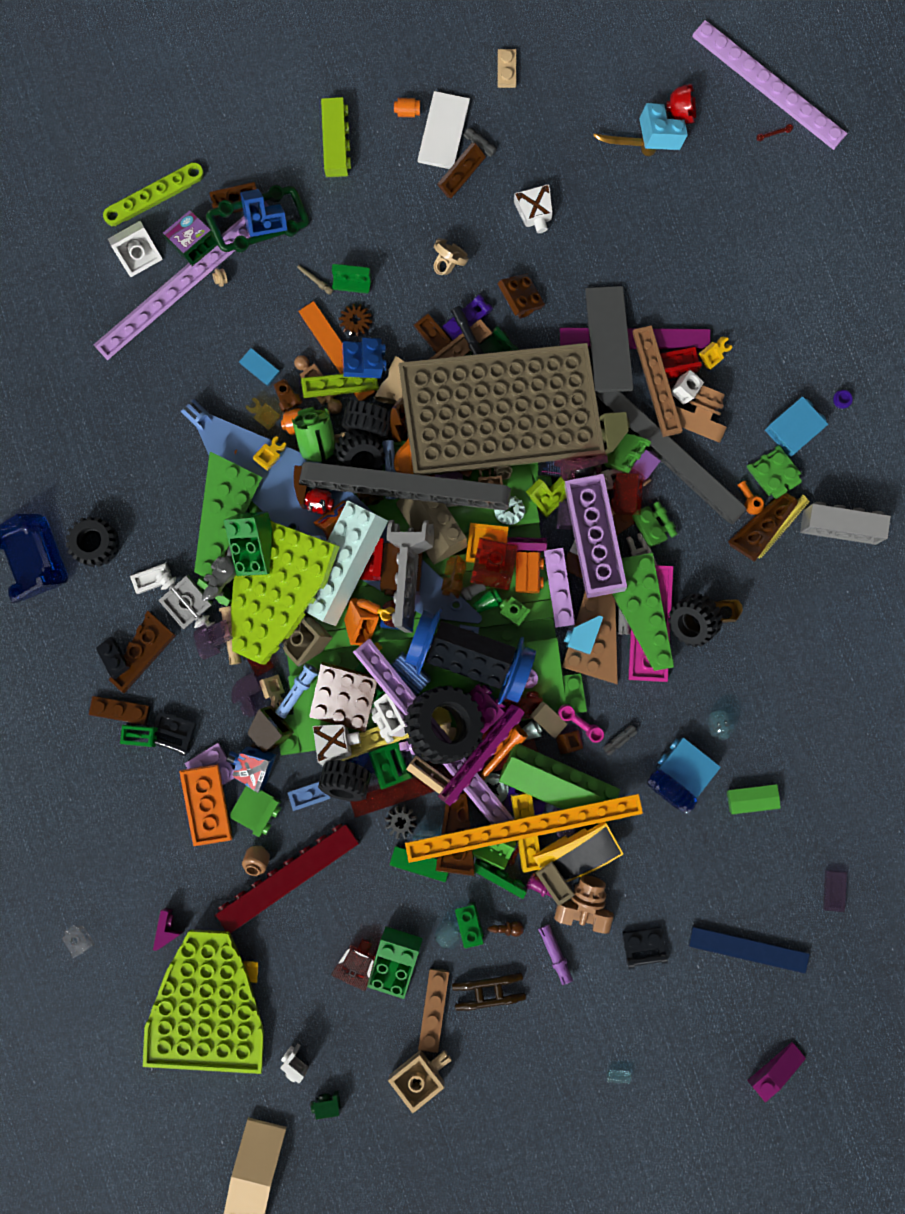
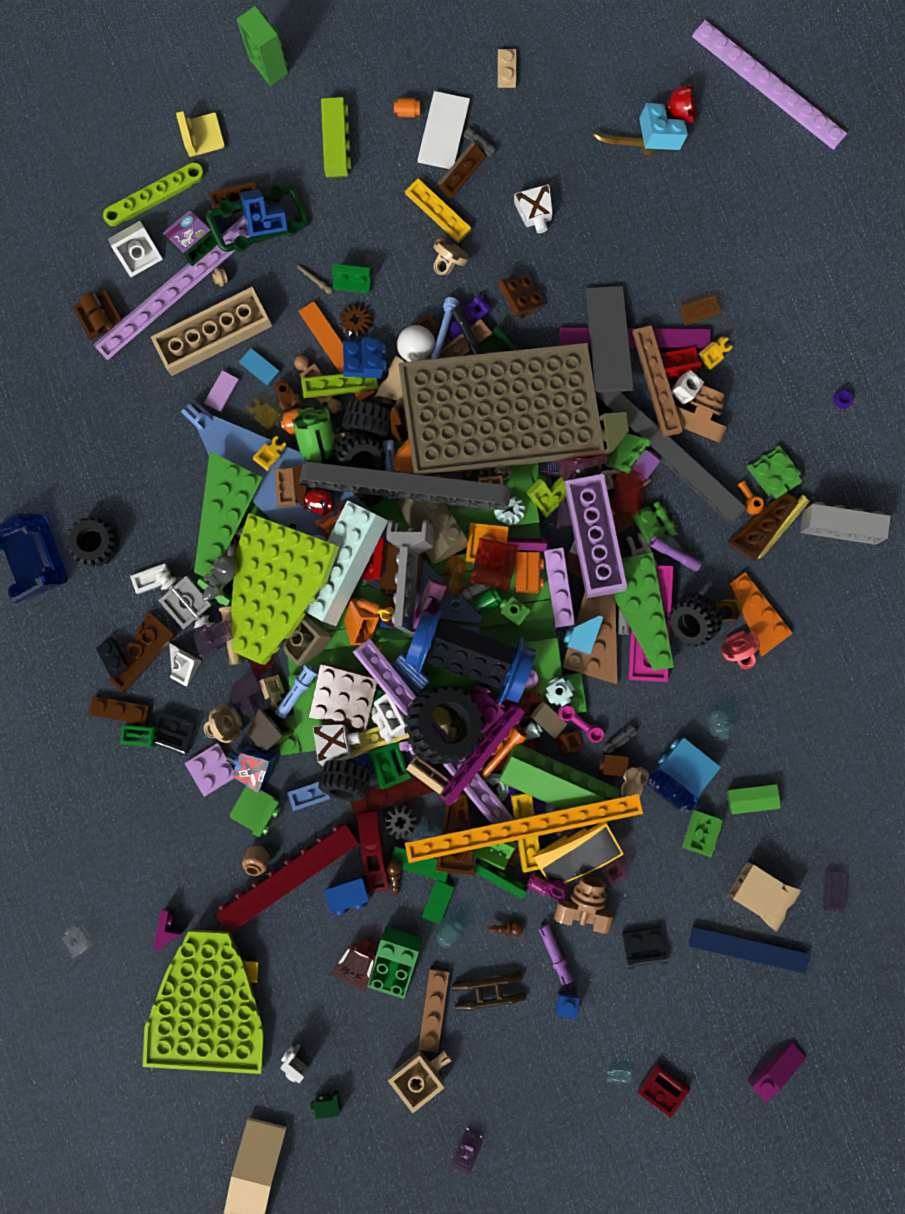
orange tile [179,763,233,846] -> none
green slope [223,511,272,576] -> none
green bracket [455,902,485,948] -> none
dark tan tile [536,861,575,906] -> none
clear red hinge [756,124,793,141] -> none
dark azure brick [765,396,828,458] -> none
none -> reddish brown plate [72,289,122,340]
none -> tan brick [151,287,272,376]
none -> white slope [169,643,202,687]
none -> light yellow bracket [176,111,225,157]
none -> lavender tile [204,371,240,413]
none -> tan tile [204,704,242,743]
none -> bright green brick [237,6,288,86]
none -> medium nougat plate [275,467,297,508]
none -> blue brick [324,875,372,915]
none -> dark red slope [358,810,390,893]
none -> reddish brown bar [386,860,401,896]
none -> white piece [397,325,436,362]
none -> yellow plate [405,179,471,243]
none -> magenta tile [410,579,448,635]
none -> green tile [422,880,454,925]
none -> light blue piece [431,297,459,359]
none -> clear purple slope [451,1128,484,1175]
none -> light aqua brick [545,677,574,707]
none -> blue brick [555,992,579,1019]
none -> reddish brown brick [599,755,629,776]
none -> clear pink plate [600,858,628,887]
none -> tan plate [621,767,649,797]
none -> dark red plate [637,1062,691,1118]
none -> medium lavender piece [649,536,701,571]
none -> clear orange plate [678,295,721,326]
none -> bright green bracket [682,810,723,857]
none -> coral tile [720,631,760,669]
none -> tan piece [727,862,802,932]
none -> orange wing [729,573,792,657]

